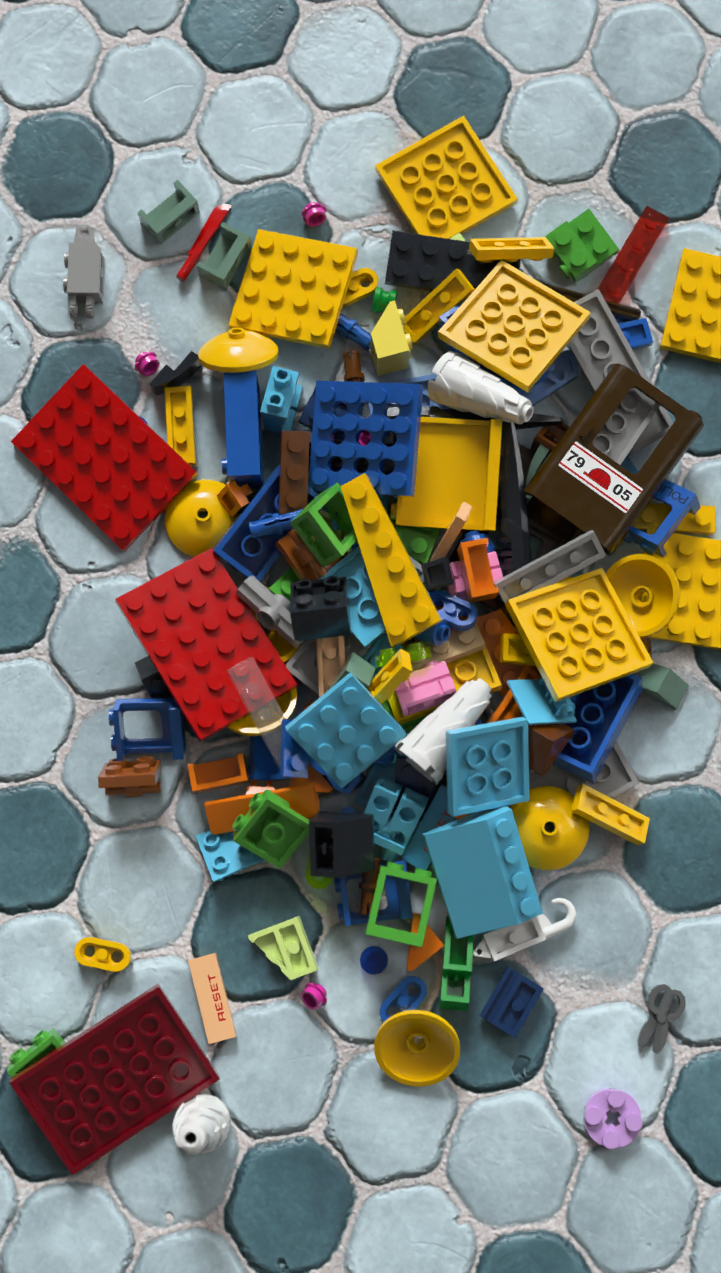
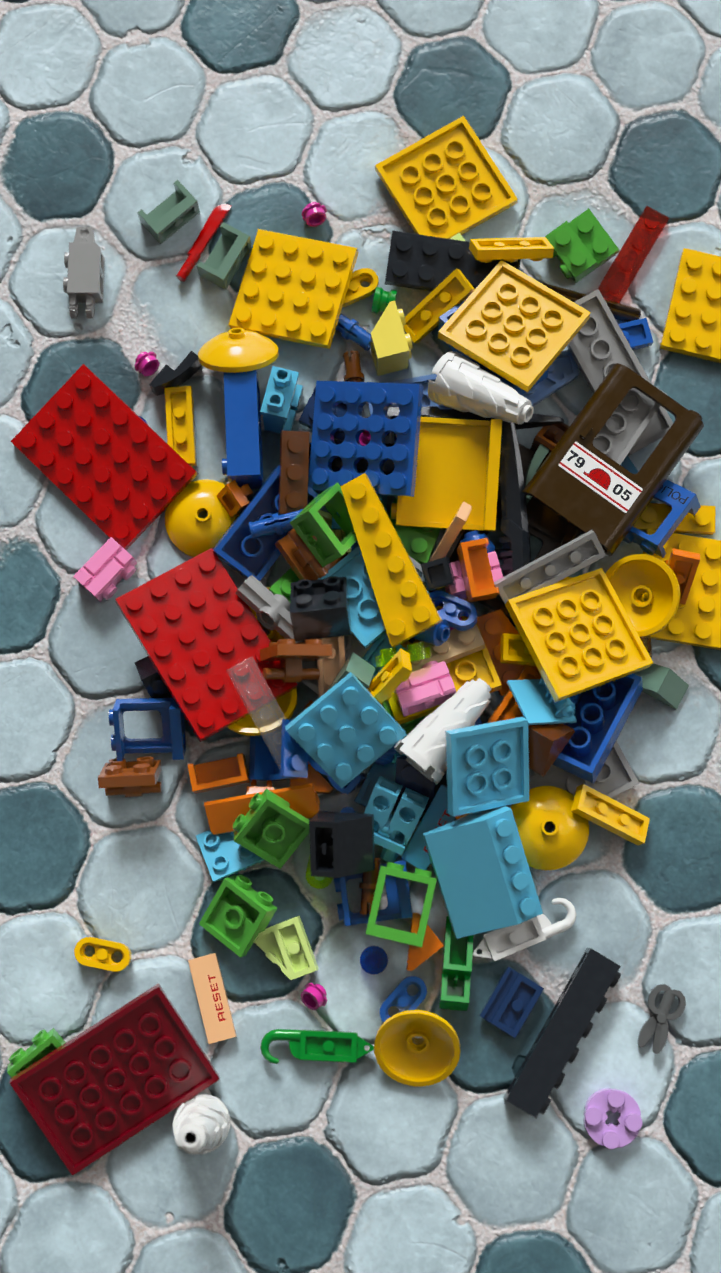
none -> bright pink brick [73,537,137,602]
none -> bright green plate [199,875,277,958]
none -> dark orange plate [260,639,332,682]
none -> green plate [260,1029,374,1064]
none -> black brick [504,947,621,1118]
none -> orange slope [665,548,700,605]

